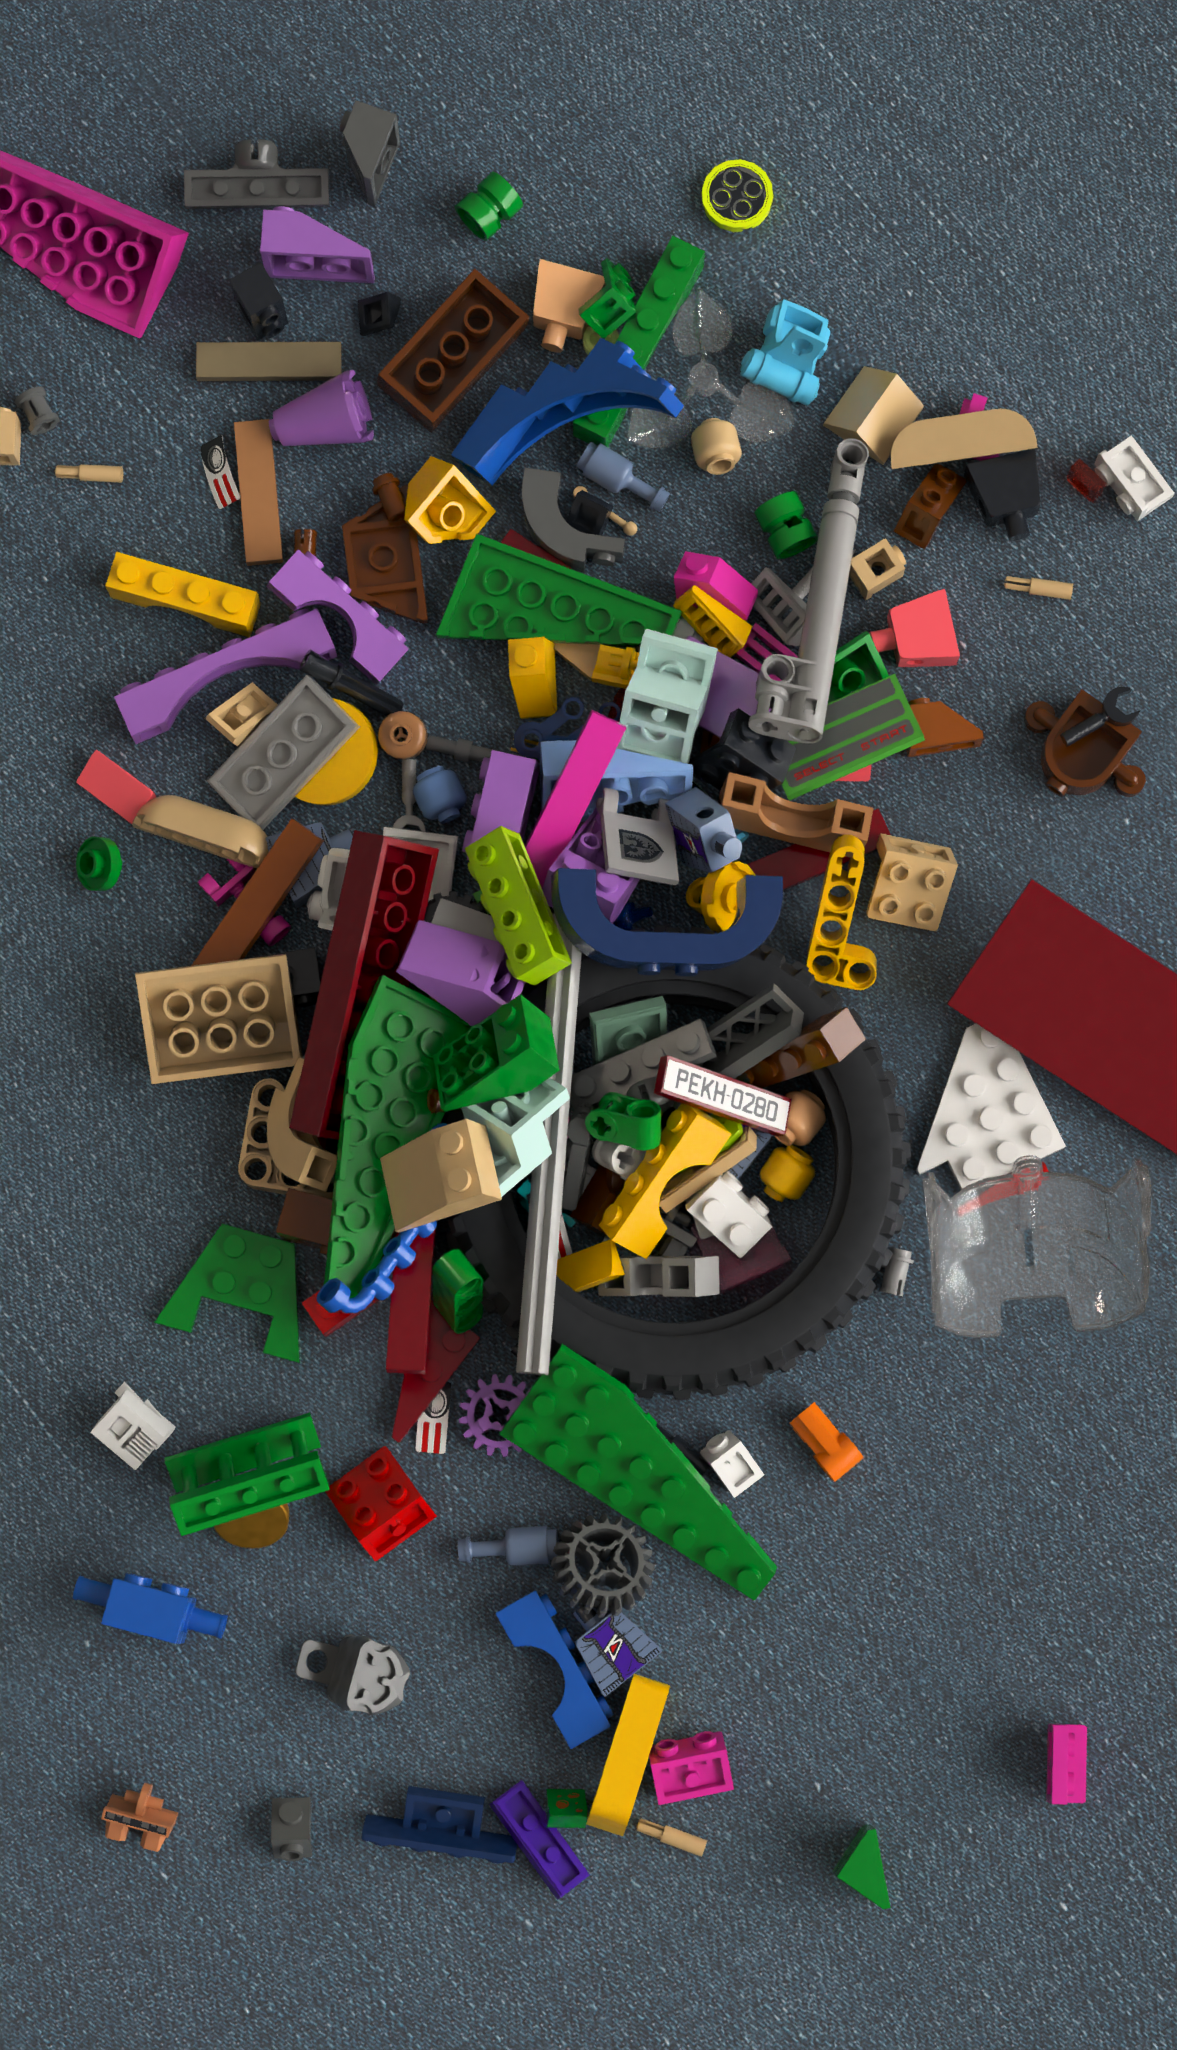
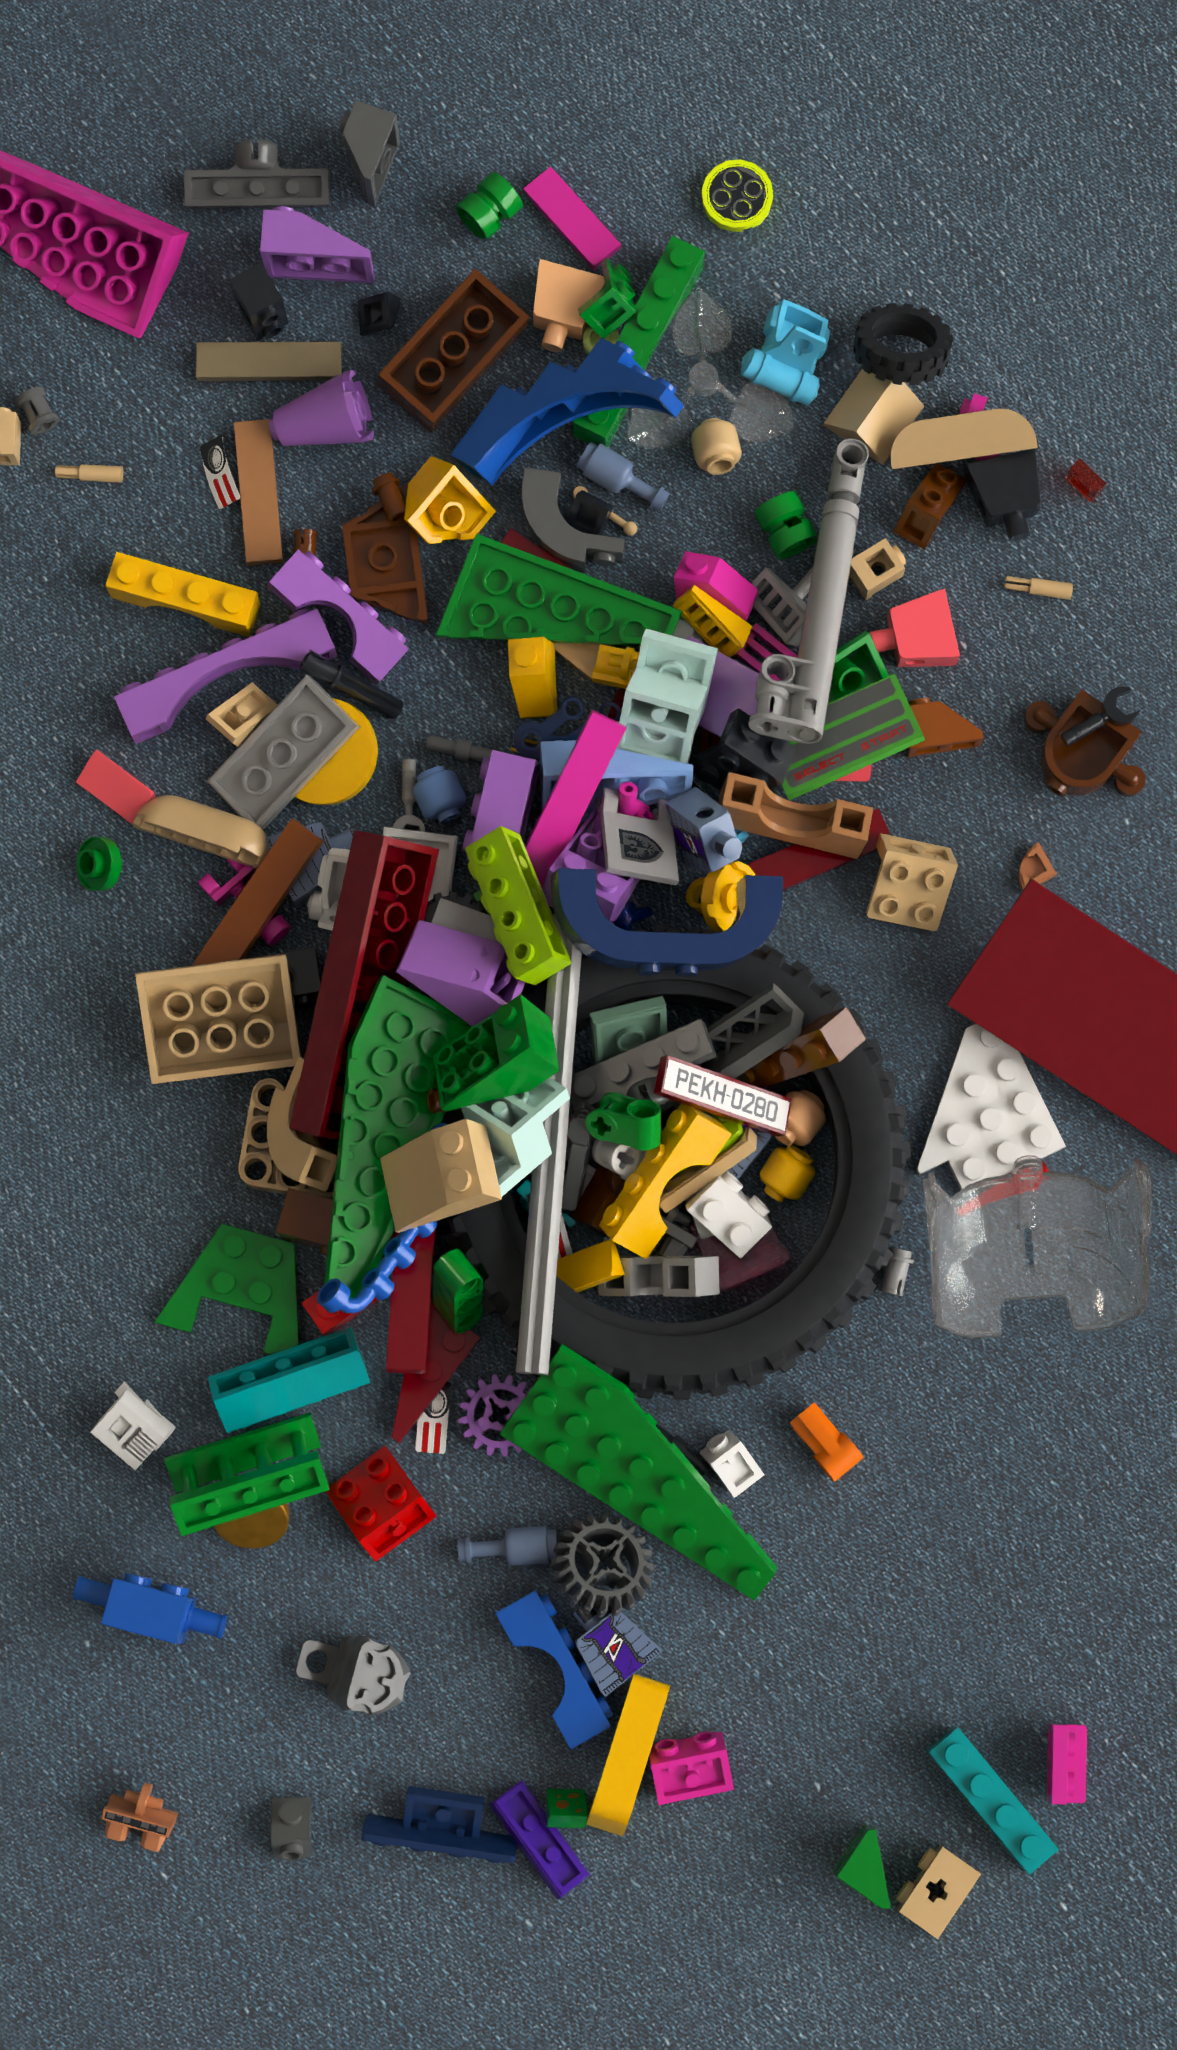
medium nougat head [378,711,428,760] -> none
tan pin [636,1818,707,1857] -> none
yellow beam [807,835,877,990] -> none
white bracket [1094,435,1174,521] -> none
none -> teal brick [208,1327,371,1433]
none -> dark pink tile [523,166,621,271]
none -> dark pink arm [617,782,654,820]
none -> black tyre [853,303,953,385]
none -> tan brick [895,1844,981,1939]
none -> teal brick [925,1726,1059,1875]
none -> nougat tile [1018,842,1057,890]

